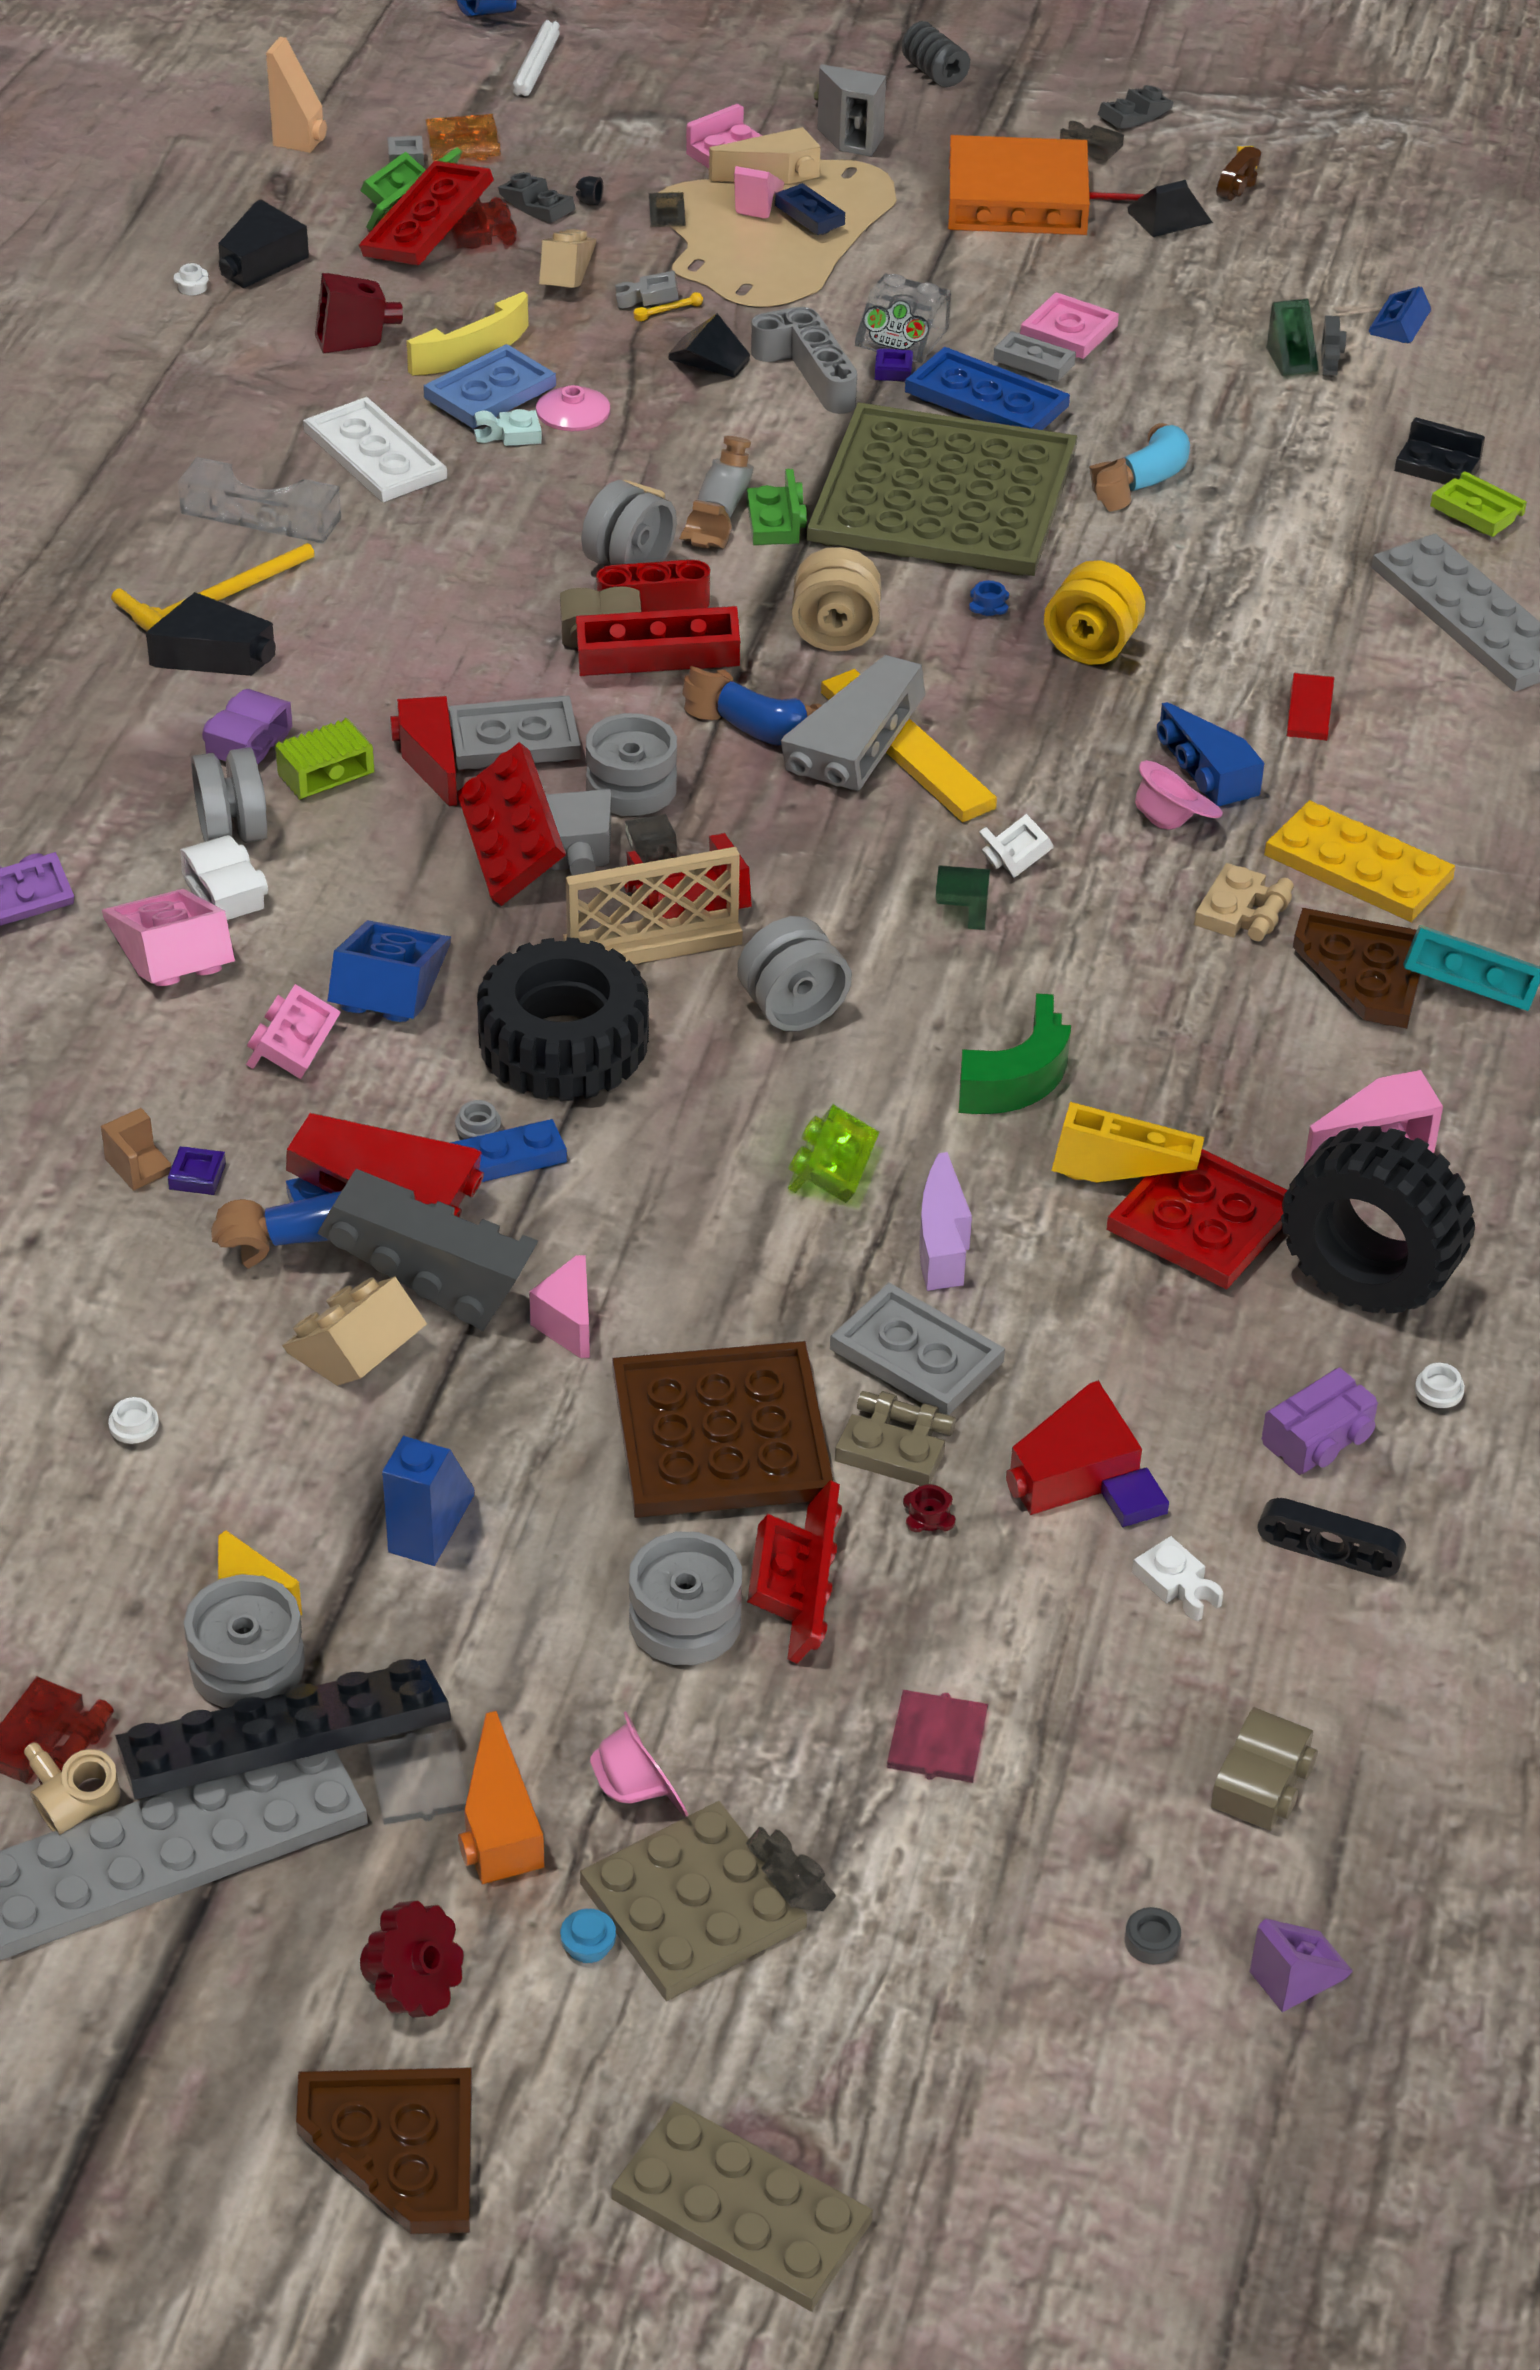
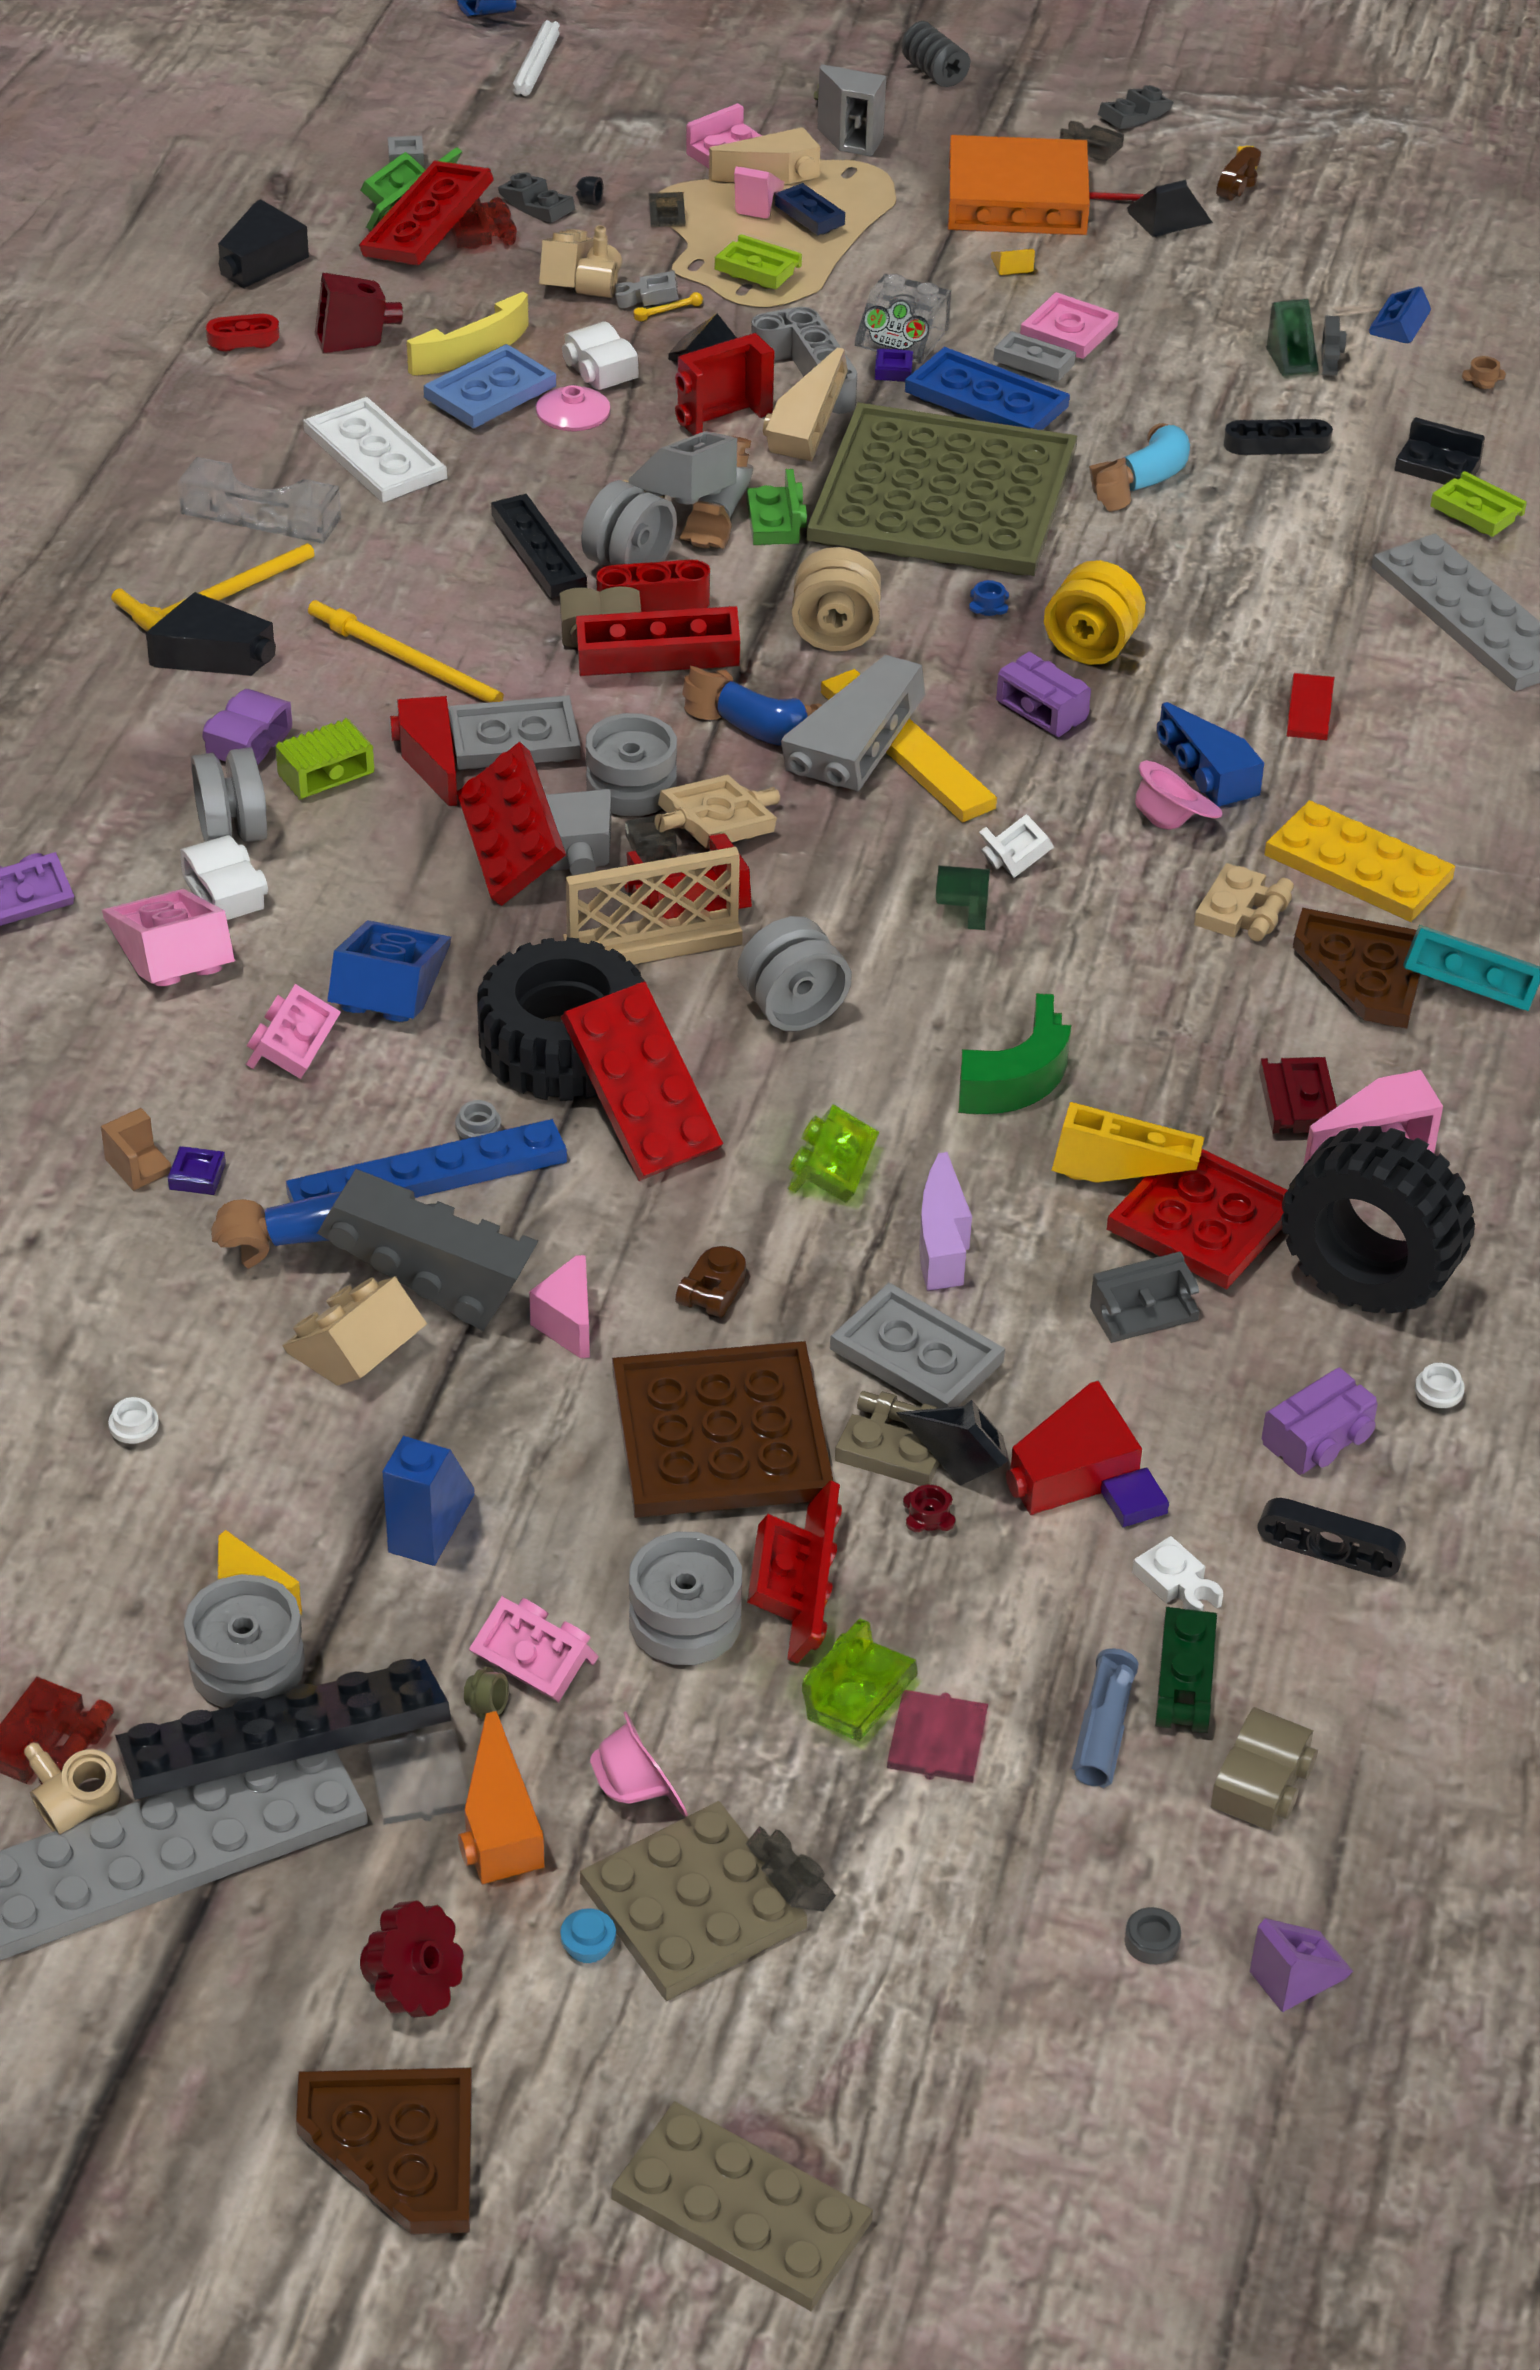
white plate [173,263,209,295] -> none
light nougat slope [266,37,327,153] -> none
red slope [286,1113,484,1217] -> none
clear orange plate [425,114,501,161] -> none
light aqua plate [474,409,542,446] -> none
none -> red plate [206,313,280,351]
none -> yellow bar [308,600,504,703]
none -> olive plate [464,1666,509,1719]
none -> bright pink bracket [469,1596,599,1703]
none -> black plate [491,493,587,599]
none -> red plate [561,981,723,1181]
none -> white brick [562,322,639,390]
none -> tan piece [575,225,622,298]
none -> light grey slope [629,431,737,504]
none -> tan plate [654,775,780,849]
none -> red panel [675,333,774,436]
none -> reddish brown plate [675,1246,746,1318]
none -> lime plate [715,234,802,289]
none -> tan slope [763,348,848,462]
none -> clear neon green bracket [802,1618,918,1742]
none -> black slope [896,1400,1008,1486]
none -> yellow slope [991,249,1035,275]
none -> medium lavender brick [996,652,1091,738]
none -> sand blue piece [1072,1648,1139,1788]
none -> dark grey hinge [1090,1251,1199,1343]
none -> dark green plate [1155,1607,1217,1733]
none -> black beam [1223,419,1333,455]
none -> dark red plate [1259,1057,1337,1134]
none -> medium nougat plate [1462,356,1506,389]

